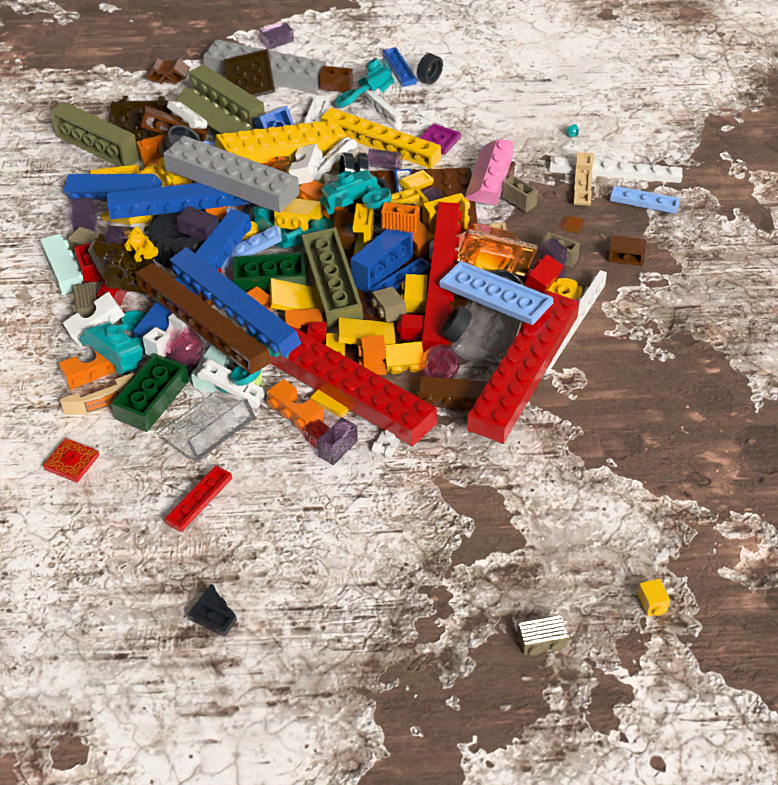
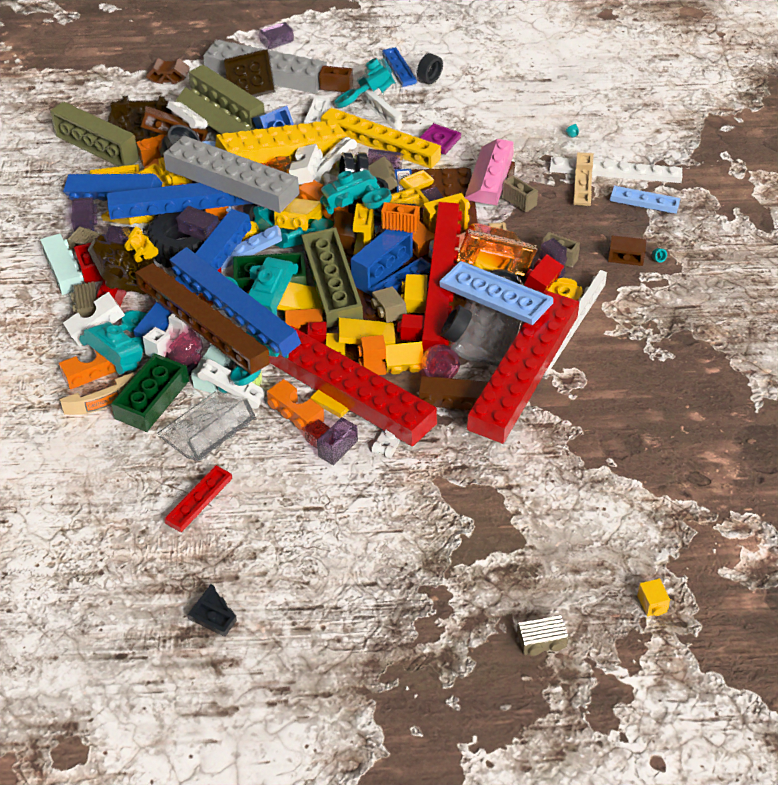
red plate [43,438,100,483] -> none
clear orange tile [563,215,585,234] -> none
none -> teal piece [226,257,298,315]
none -> dark tan brick [369,156,398,190]
none -> teal hinge [651,248,667,263]

